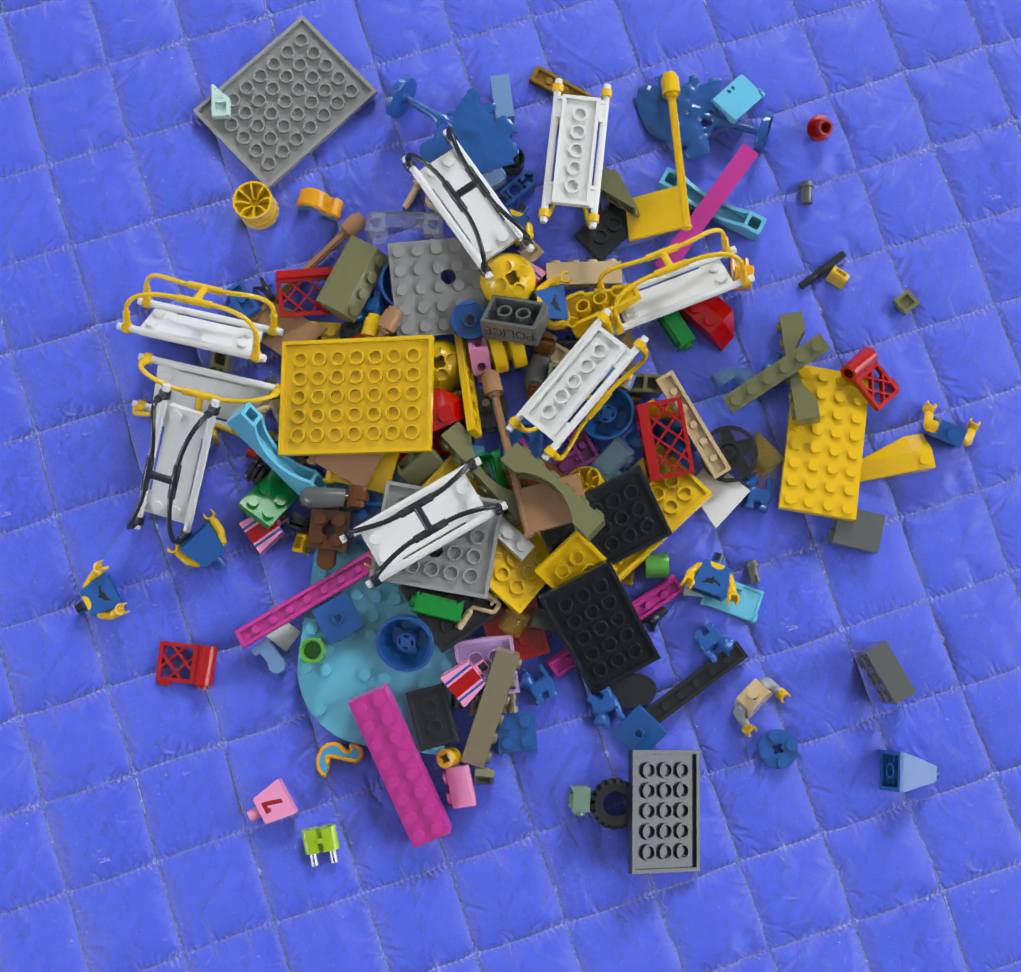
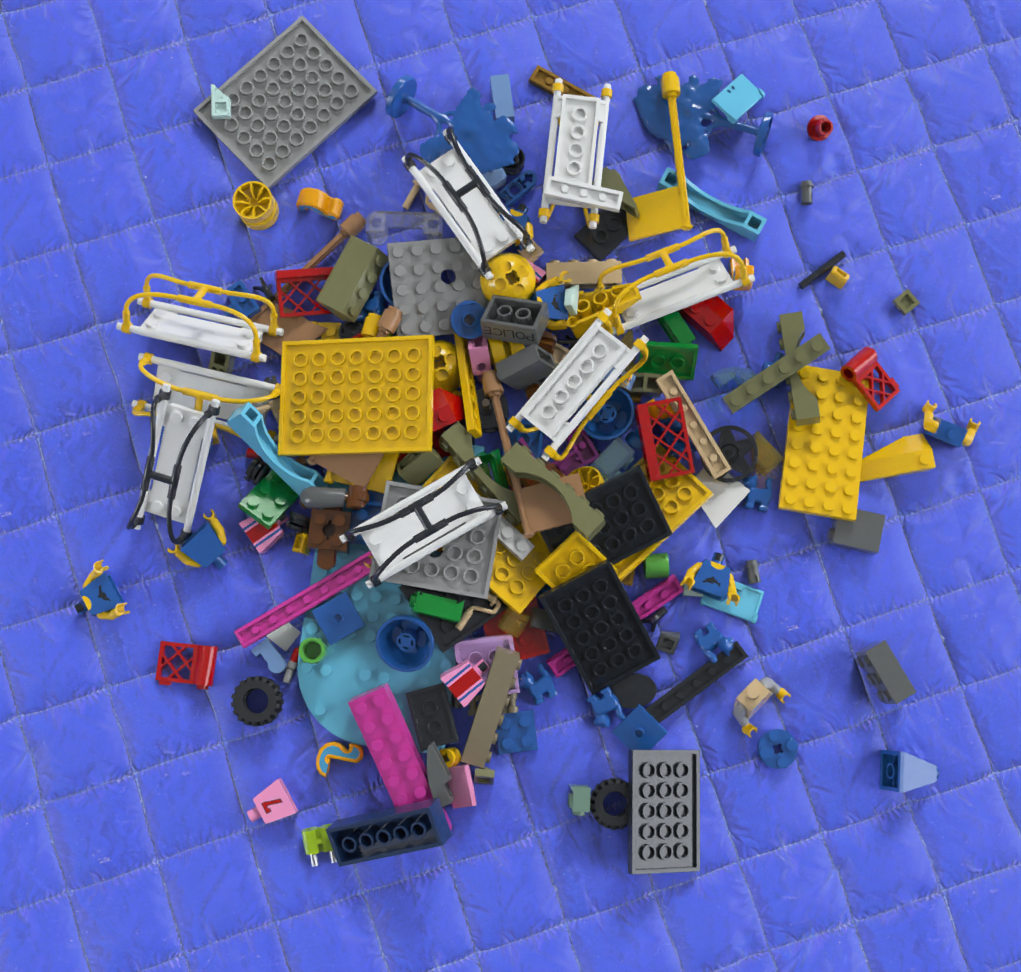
dark pink tile [654,143,759,269] -> none
none -> black tyre [231,676,284,726]
none -> light grey piece [283,647,299,684]
none -> dark blue brick [326,797,452,867]
none -> dark grey slope [427,741,454,807]
none -> dark grey brick [495,344,556,391]
none -> white plate [544,175,624,213]
none -> light aqua tile [564,284,579,316]
none -> green plate [637,341,699,380]
none -> dark grey slope [655,631,680,655]

